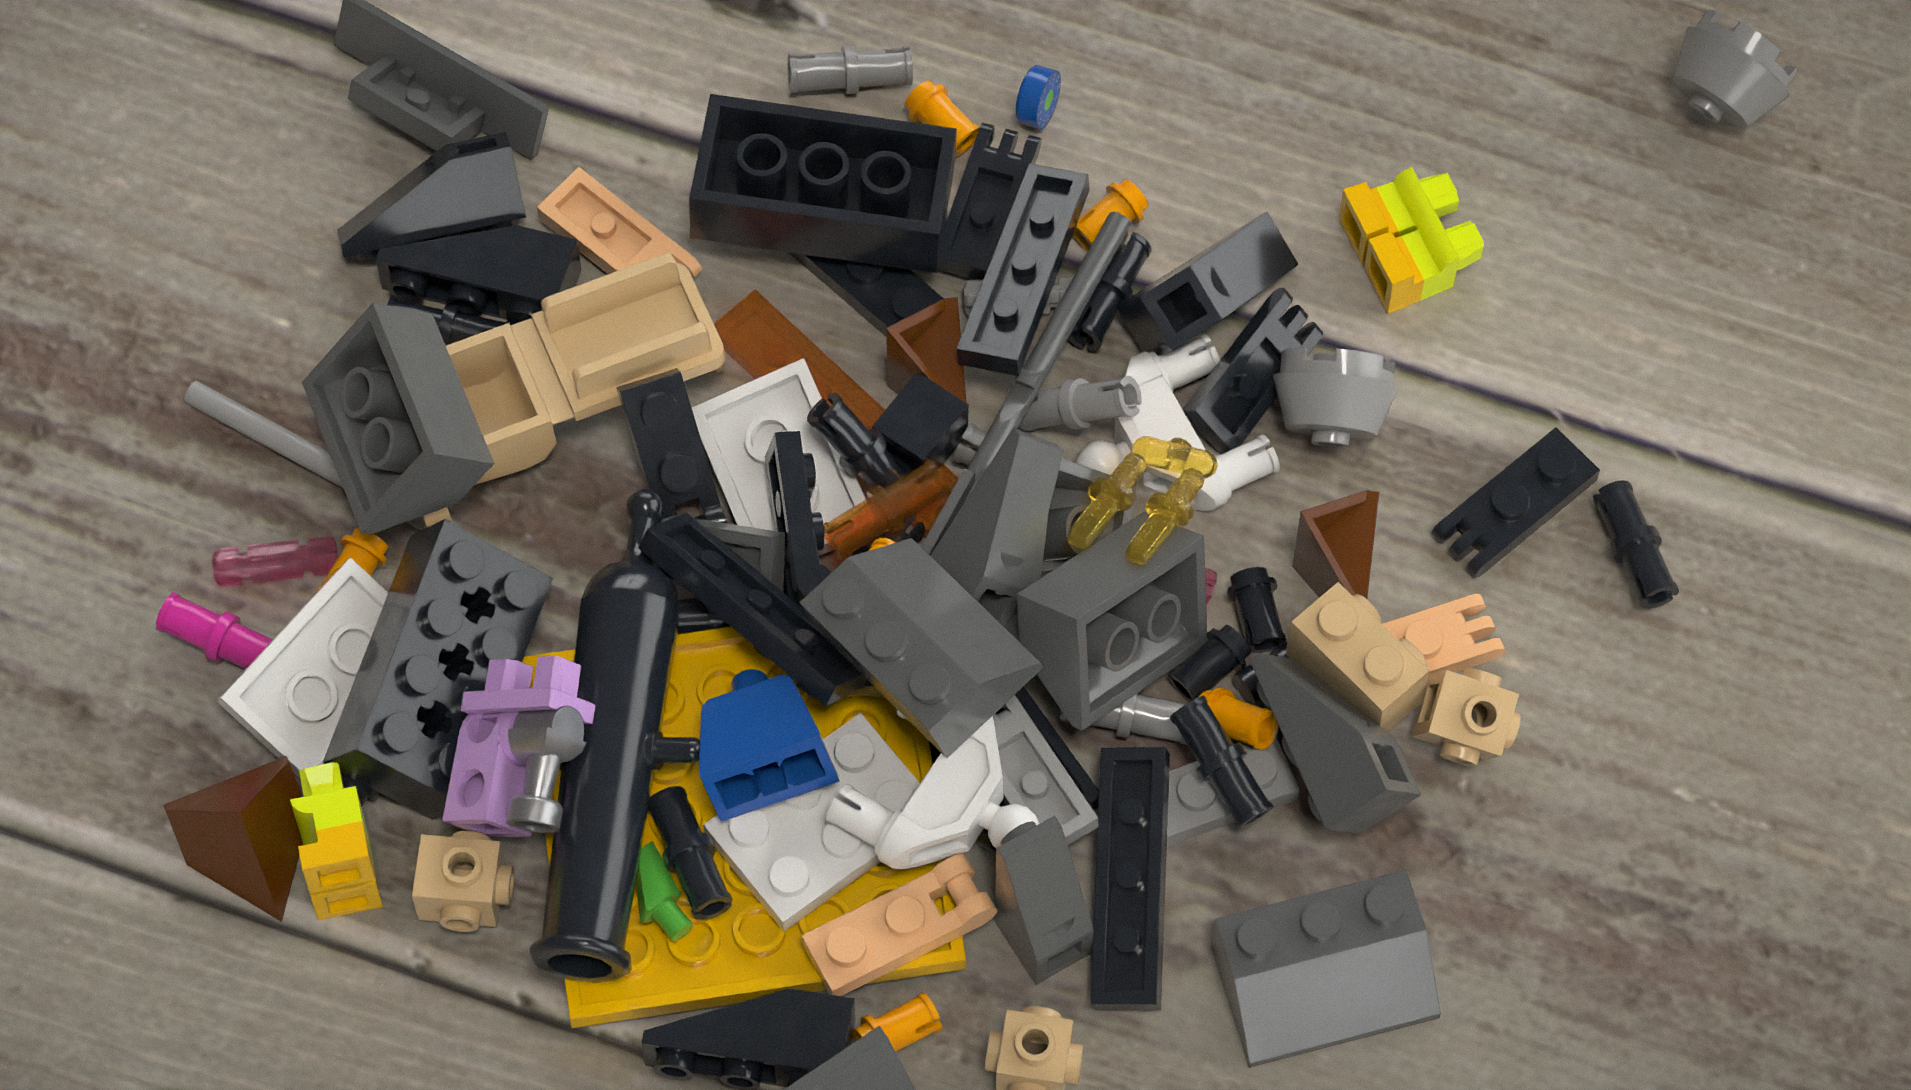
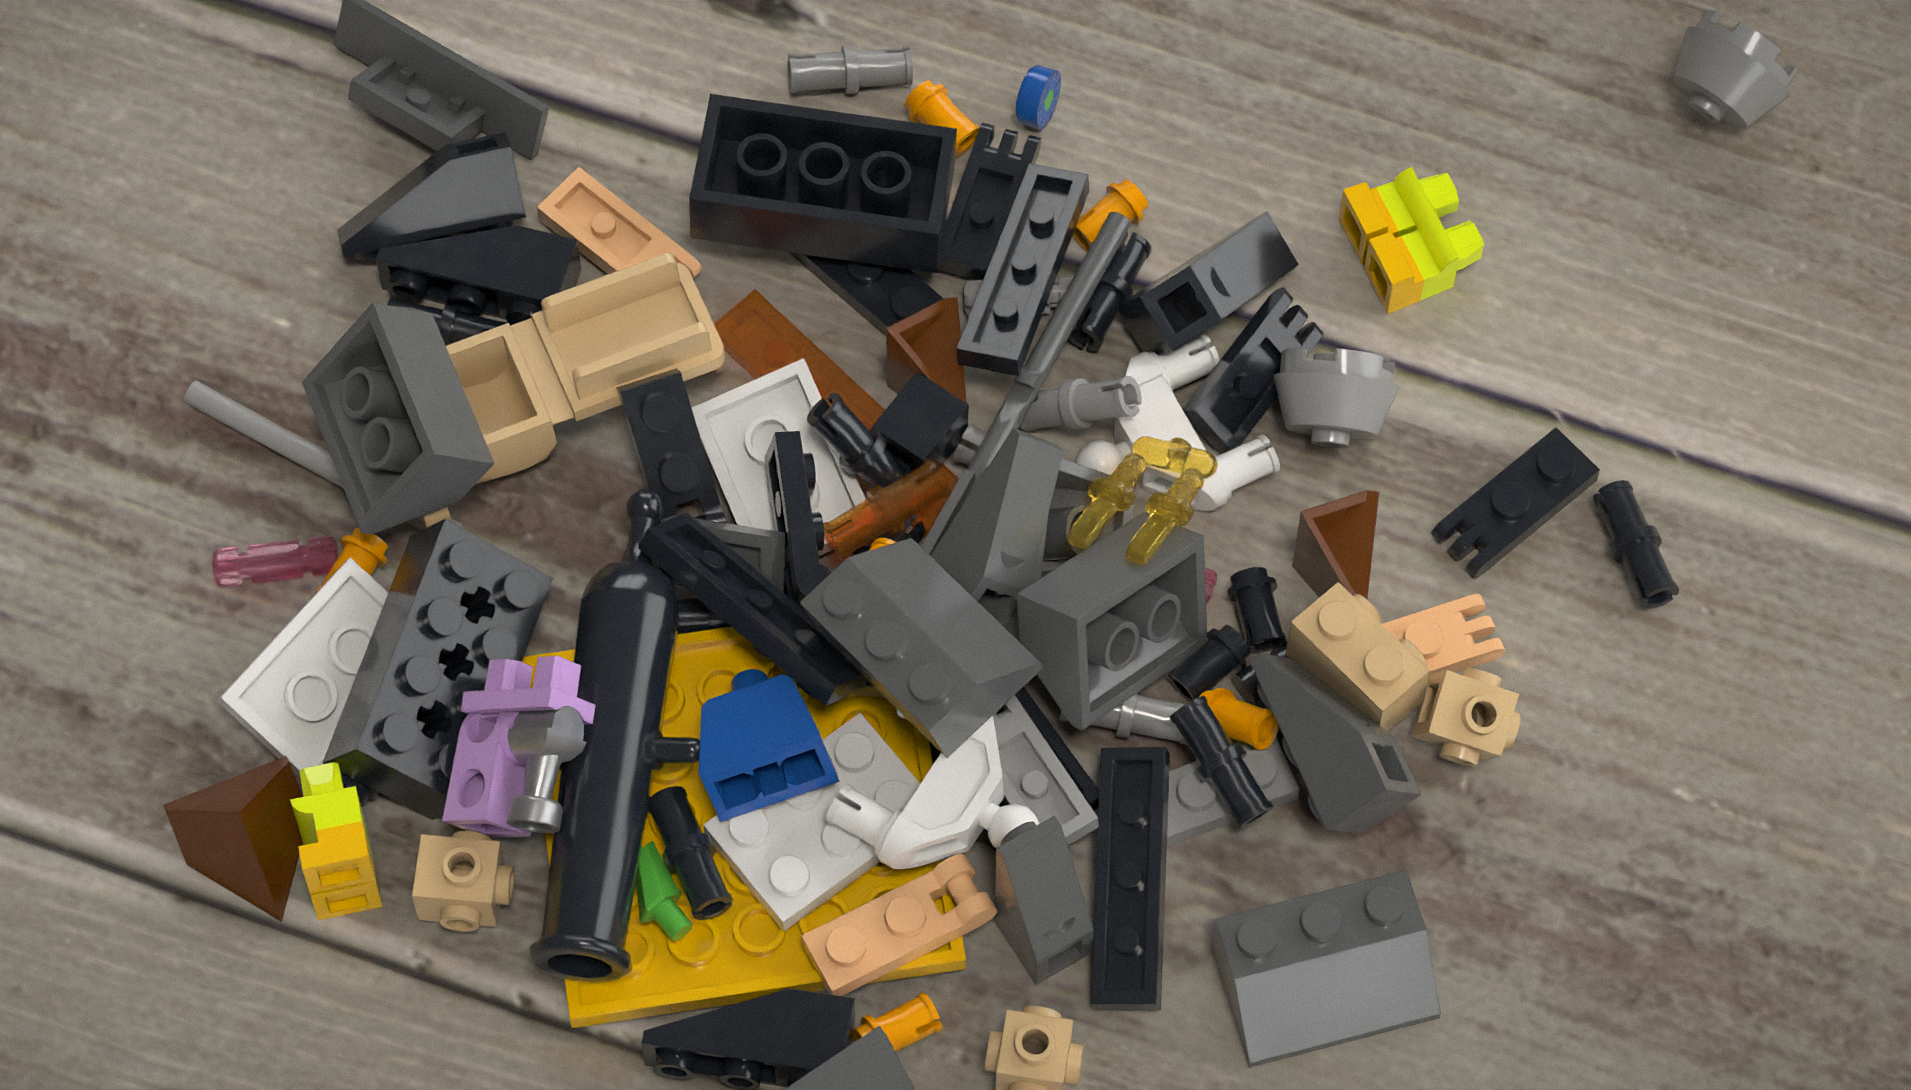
dark pink pin [156,592,273,669] -> none

